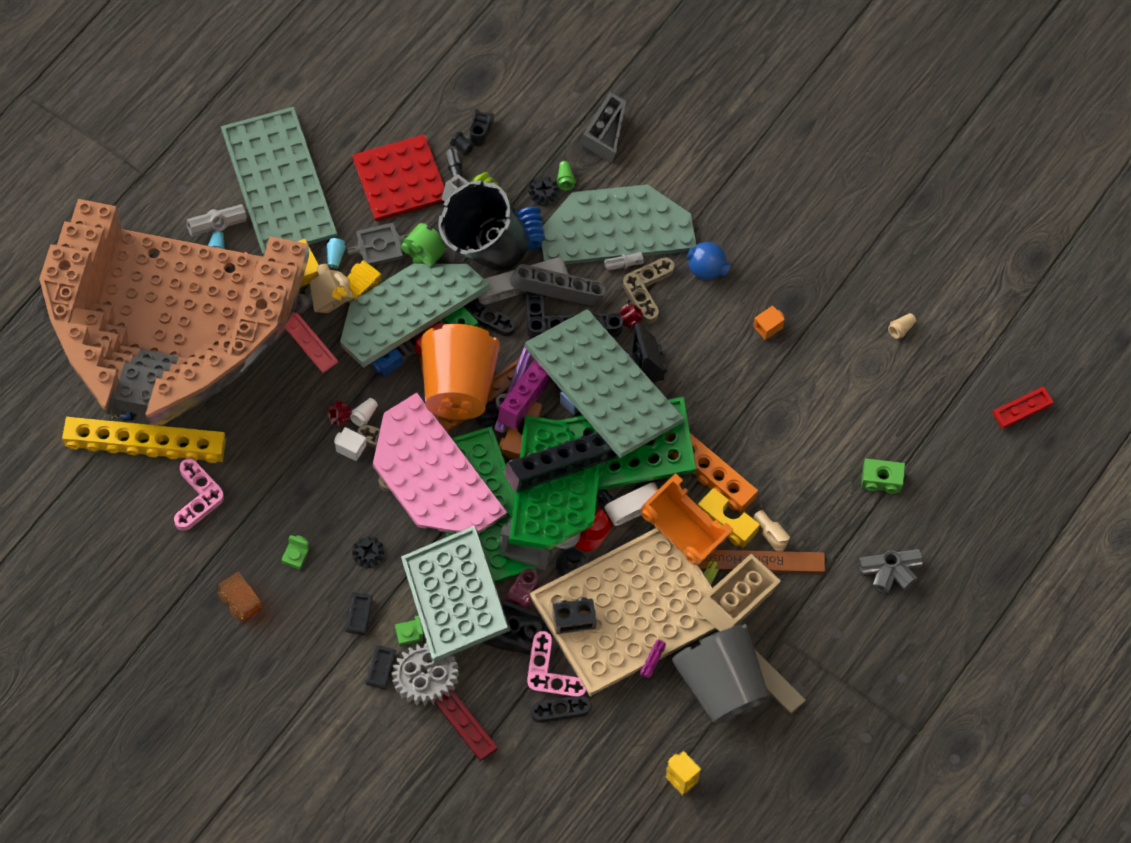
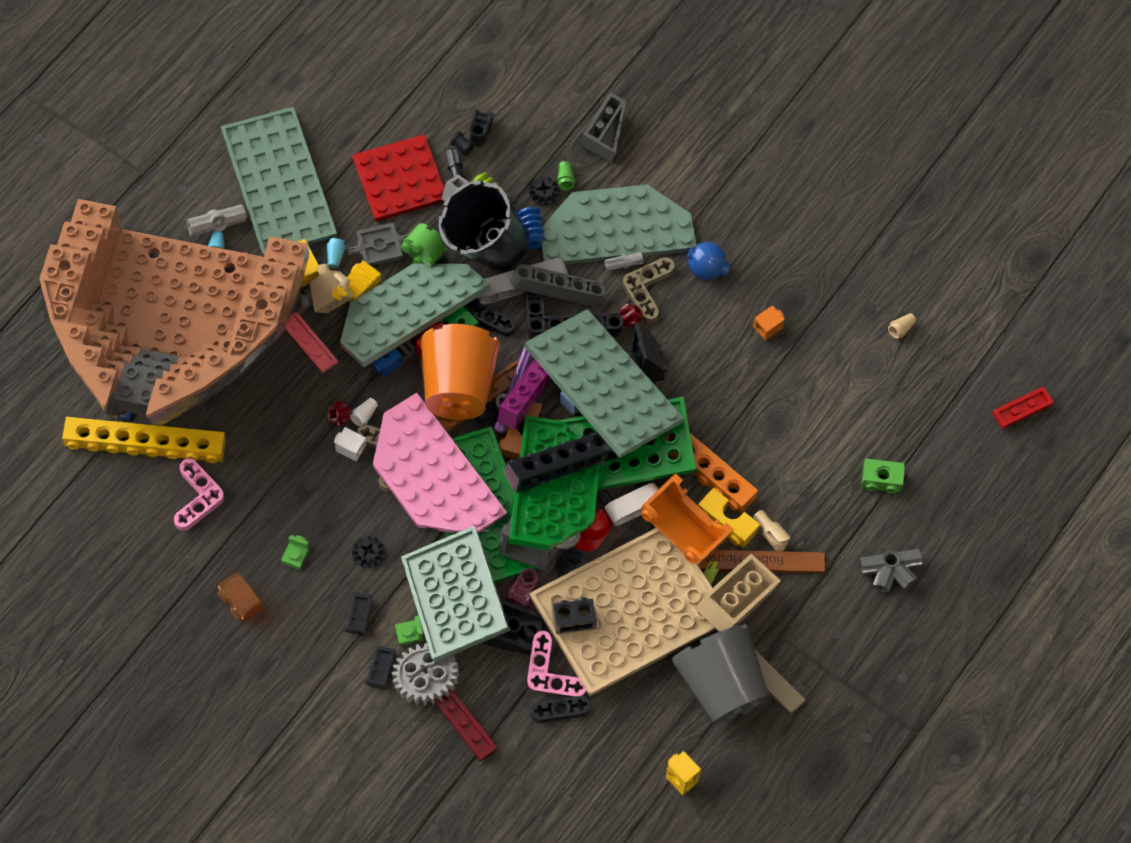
magenta axle [640,639,666,678] -> none

